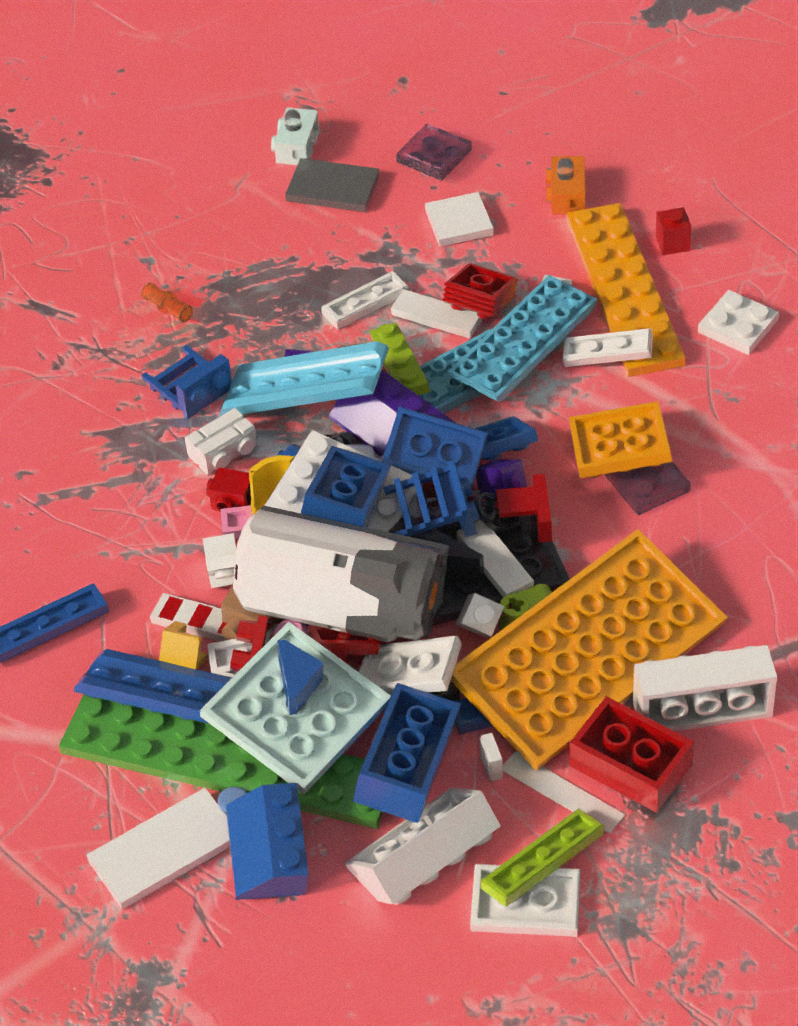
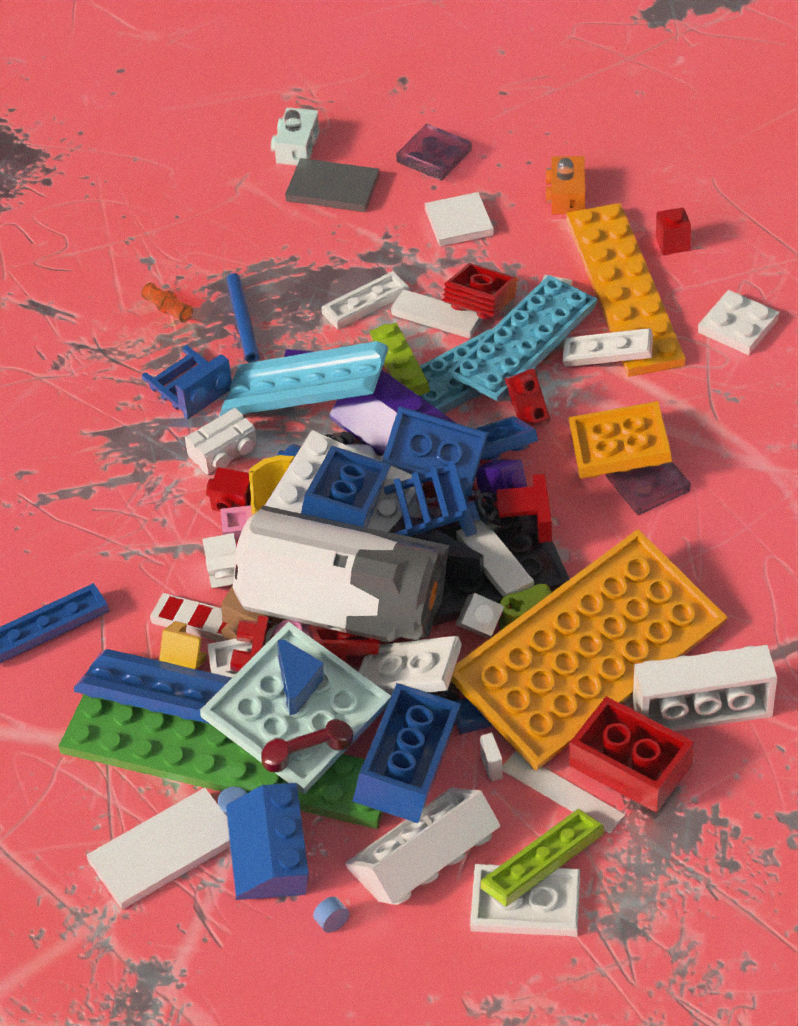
none -> blue piece [226,273,260,363]
none -> dark red bar [261,719,353,772]
none -> medium blue piece [313,896,350,933]
none -> red hips [504,368,551,427]

